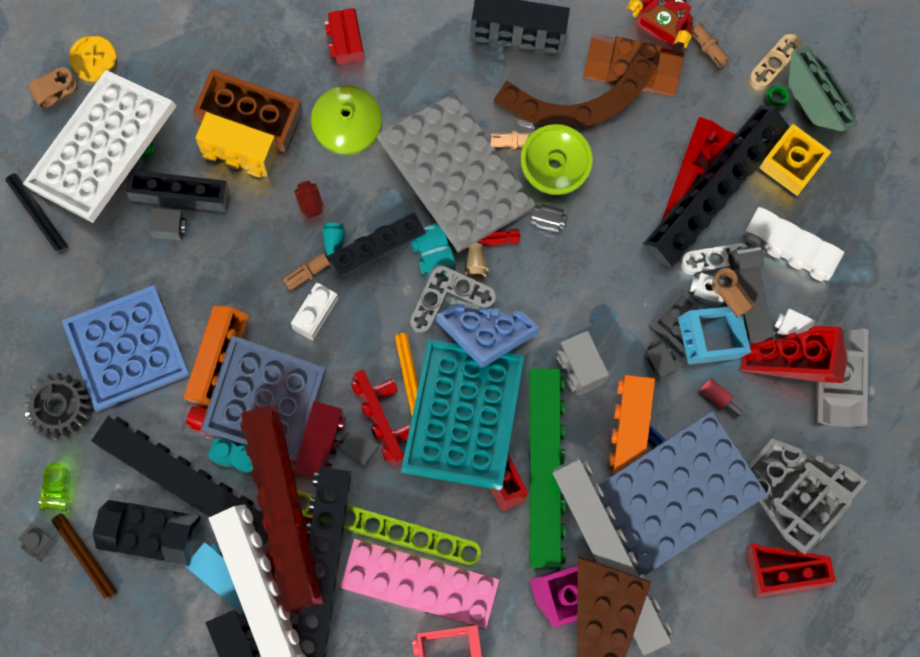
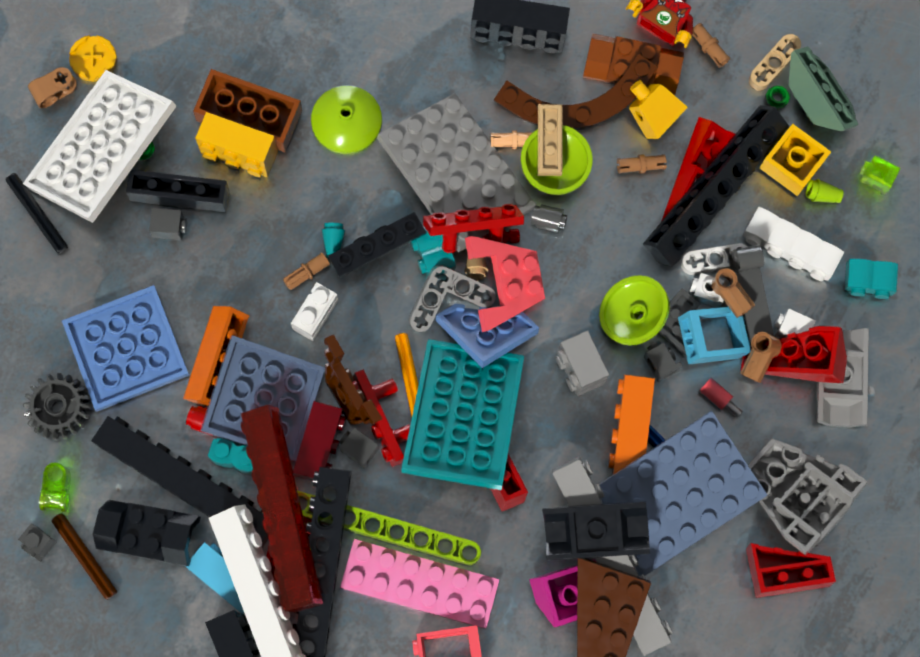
clear red brick [294,181,324,218] -> none
red brick [324,8,364,64] -> none
green brick [529,368,566,570] -> none
none -> reddish brown wing [324,334,382,424]
none -> red plate [423,204,524,253]
none -> coral wing [465,236,545,332]
none -> tan tile [537,104,562,176]
none -> black piece [542,501,650,560]
none -> lime dish [599,275,670,345]
none -> medium nougat pin [617,154,667,174]
none -> yellow torso [629,80,688,139]
none -> medium nougat piece [740,332,781,383]
none -> lime cone [806,179,844,203]
none -> teal brick [844,259,898,299]
none -> clear neon green brick [859,155,901,196]

